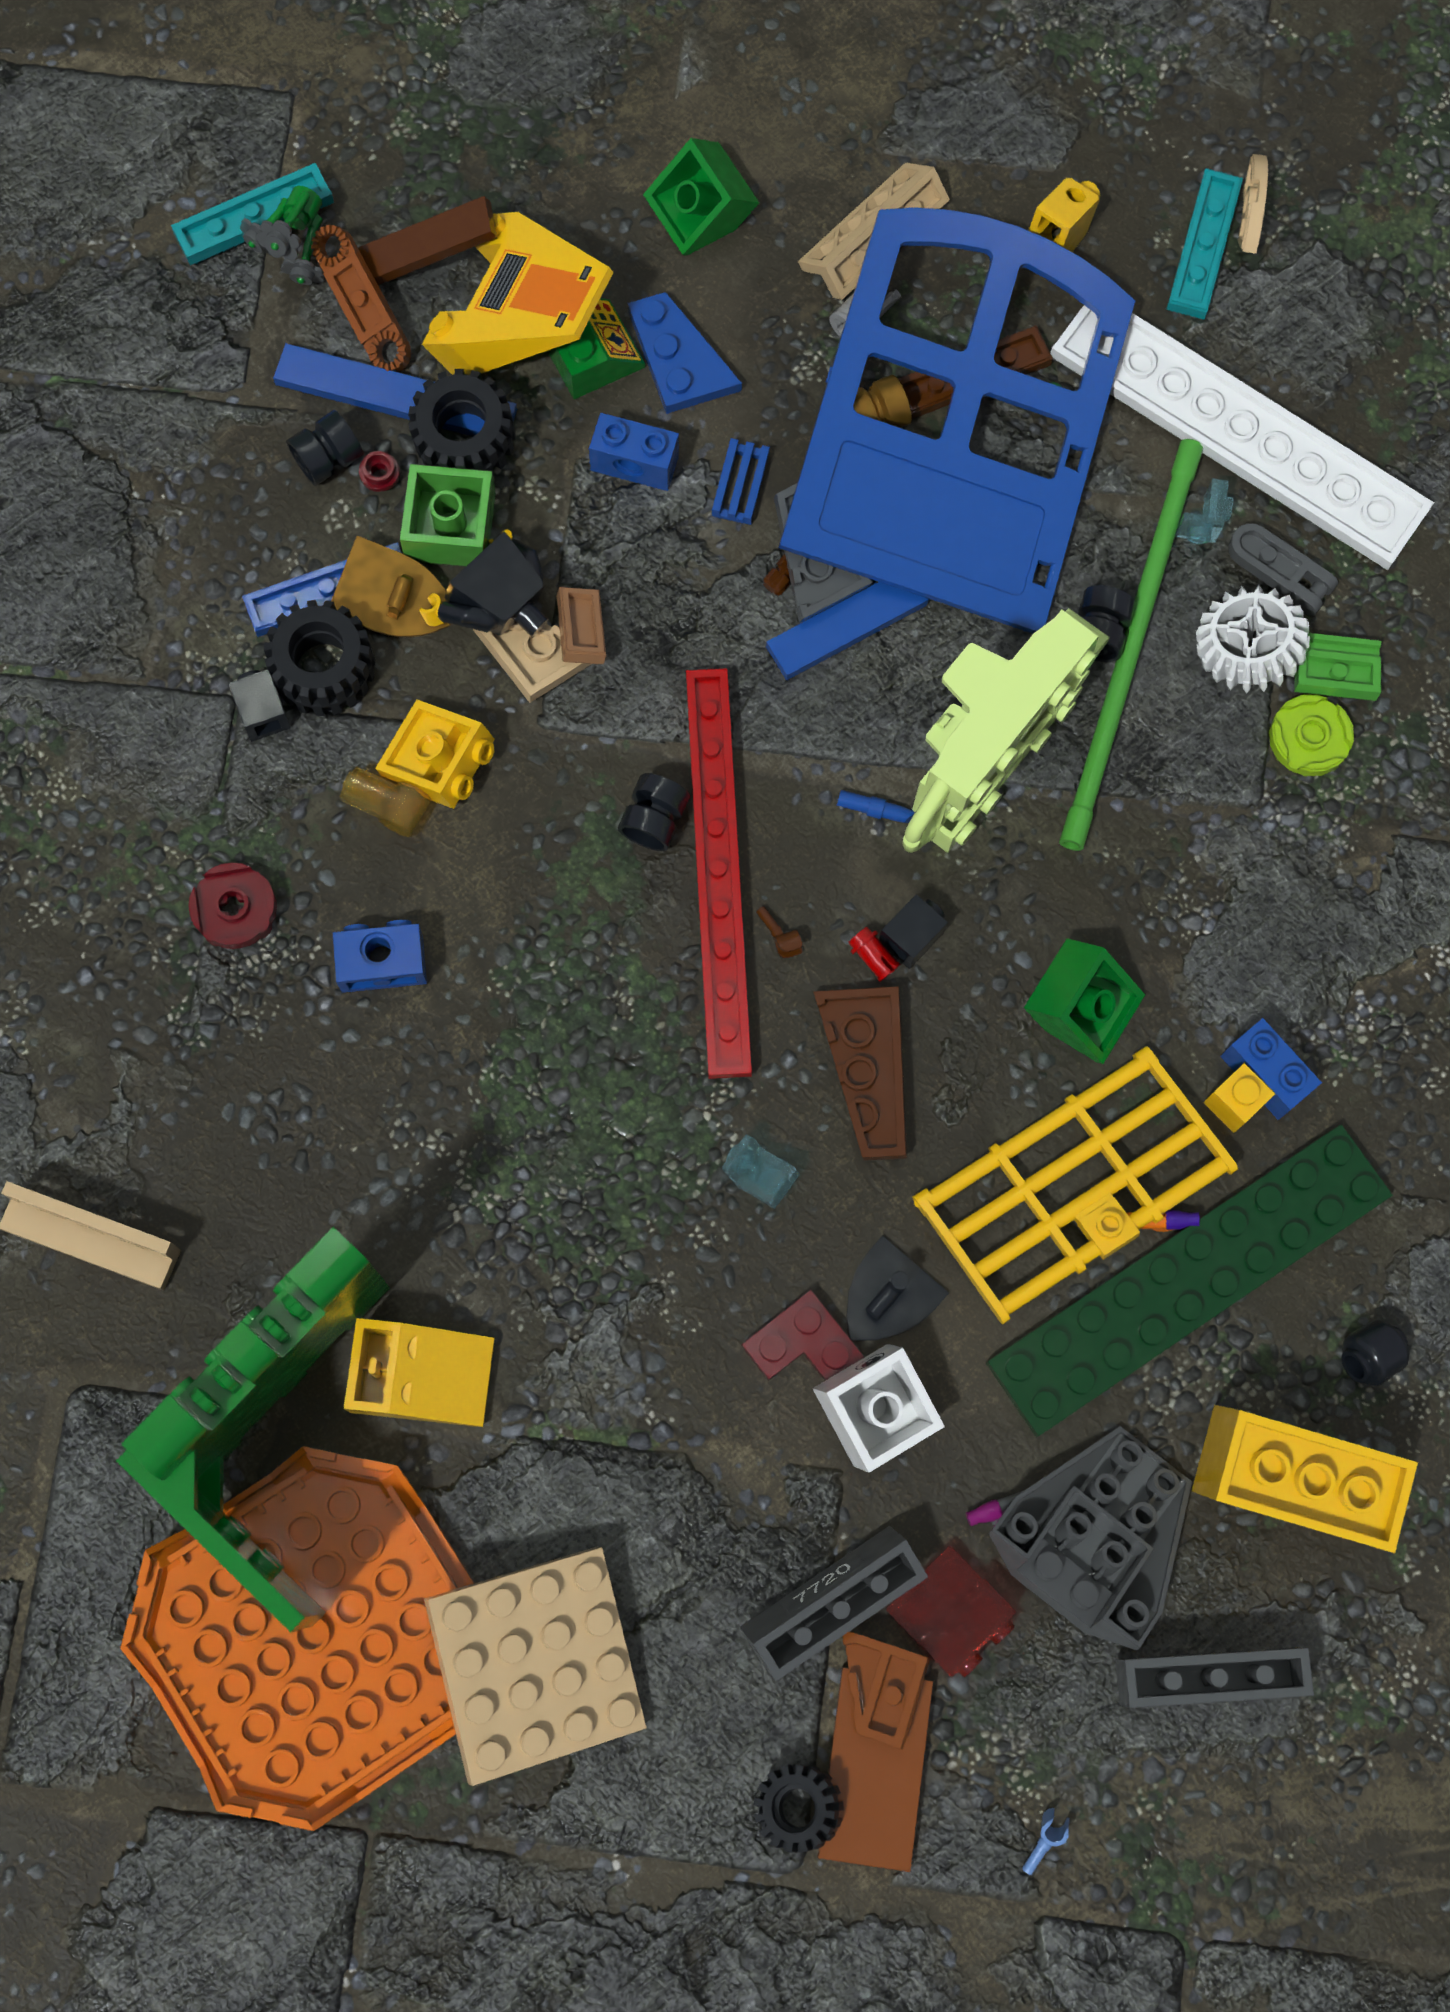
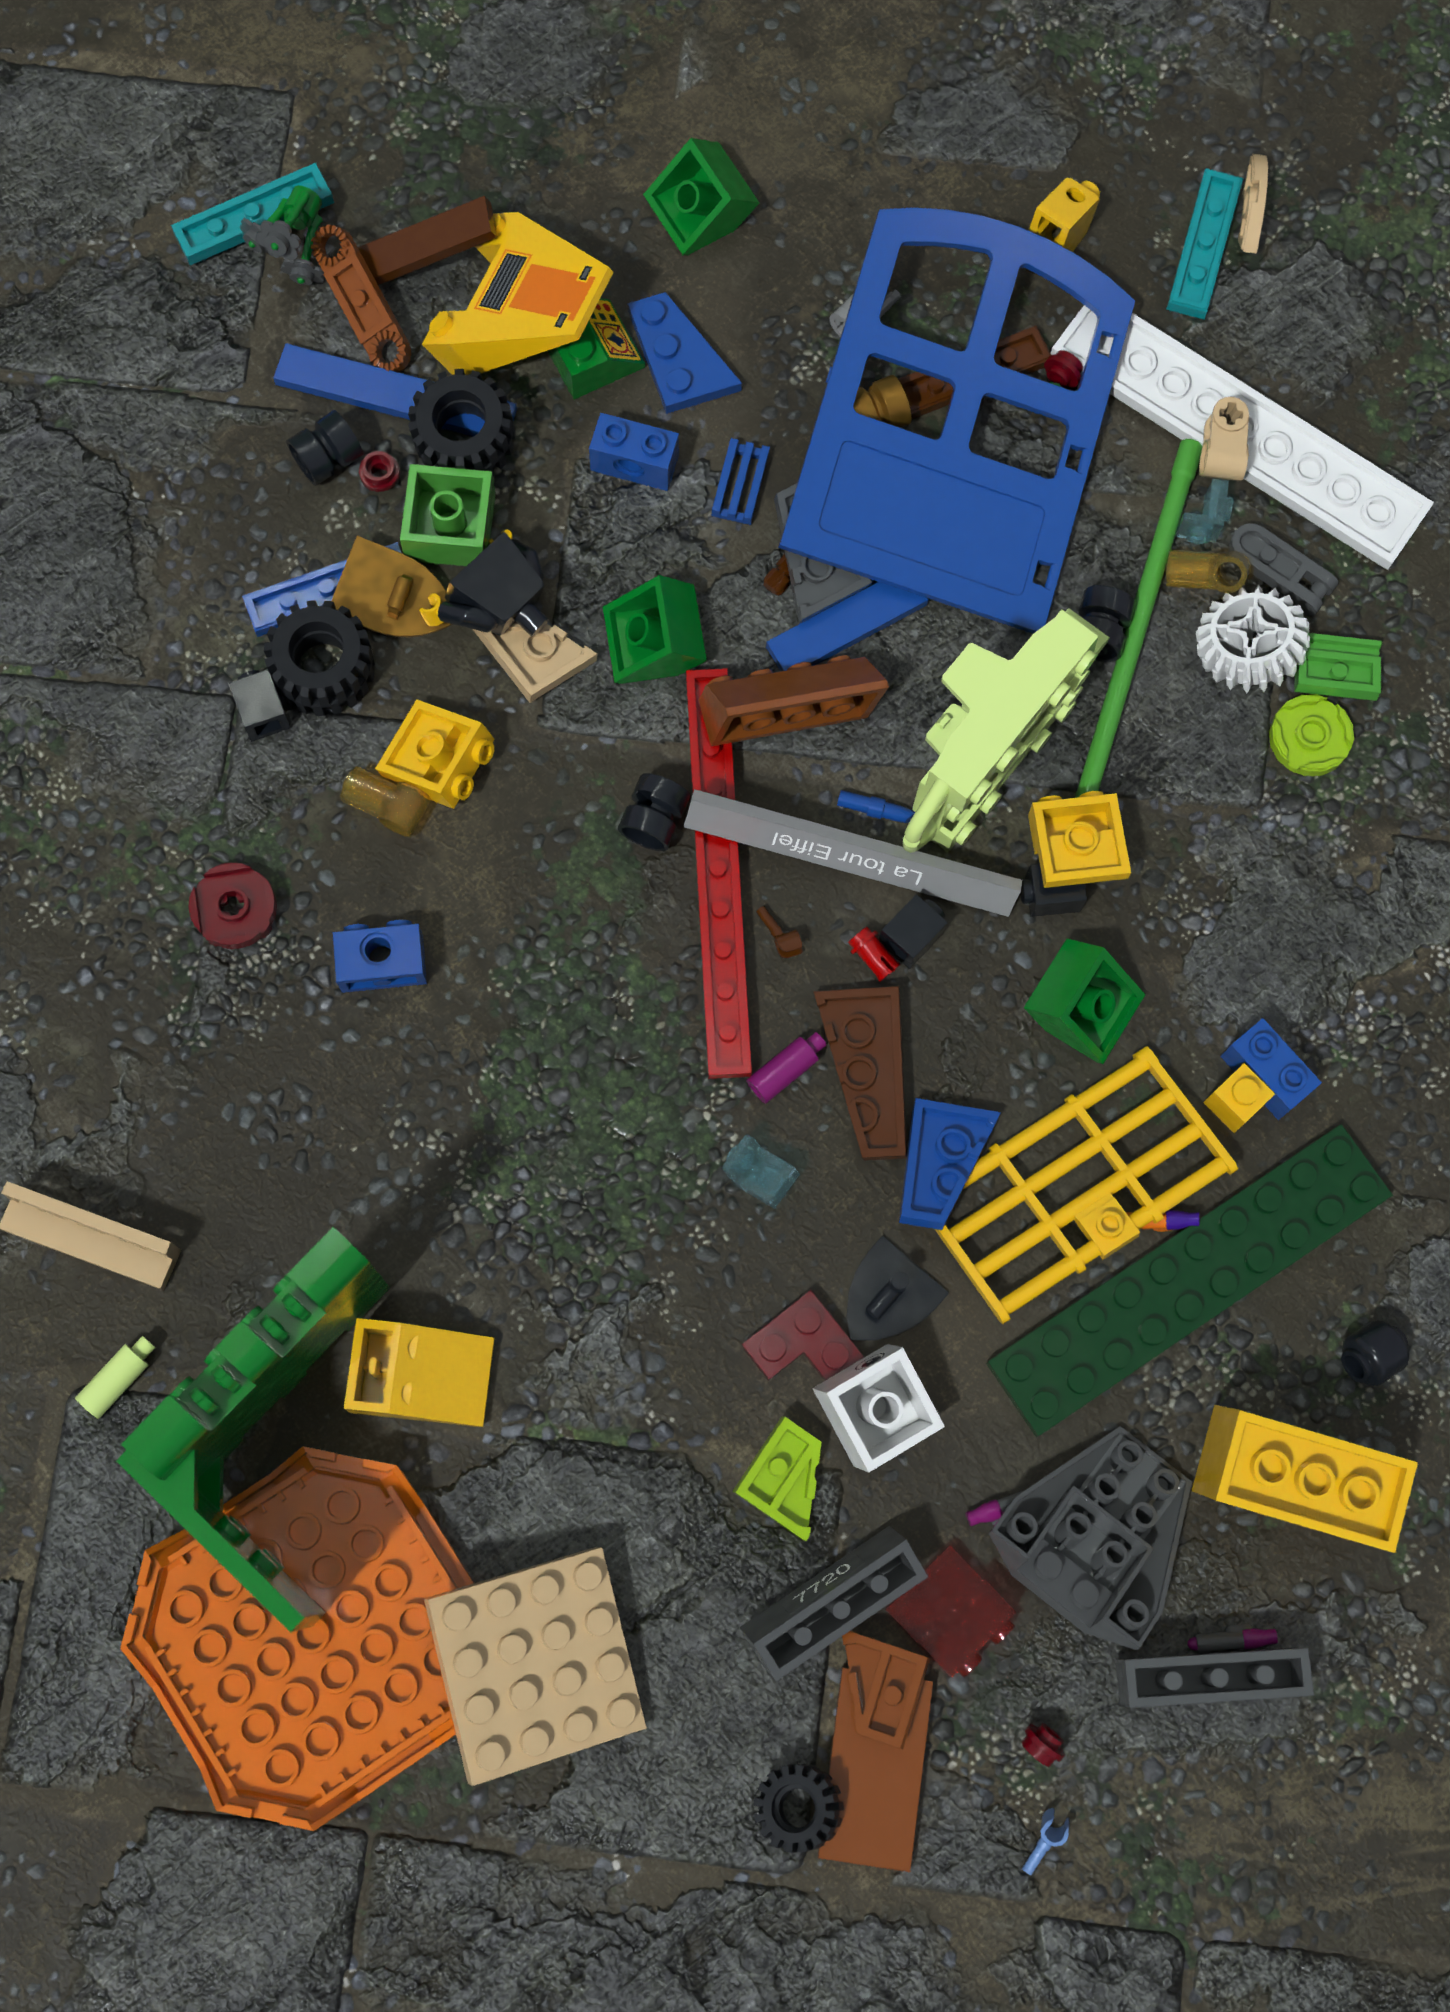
medium nougat tile [557,587,606,665] -> none
tan fence [798,163,950,300] -> none
none -> yellowish green cylinder [75,1336,156,1419]
none -> green slope [603,575,707,684]
none -> light grey tile [684,789,1022,917]
none -> dark orange slope [699,655,889,746]
none -> lime wing [733,1416,822,1541]
none -> magenta cylinder [746,1032,826,1104]
none -> blue wing [899,1098,1001,1230]
none -> black brick [1020,863,1087,917]
none -> dark red plate [1021,1723,1065,1767]
none -> yellow plate [1028,791,1131,888]
none -> dark red plate [1044,350,1083,388]
none -> clear yellow piece [1166,550,1251,593]
none -> piece [1187,1624,1278,1653]
none -> tan piece [1199,397,1249,481]

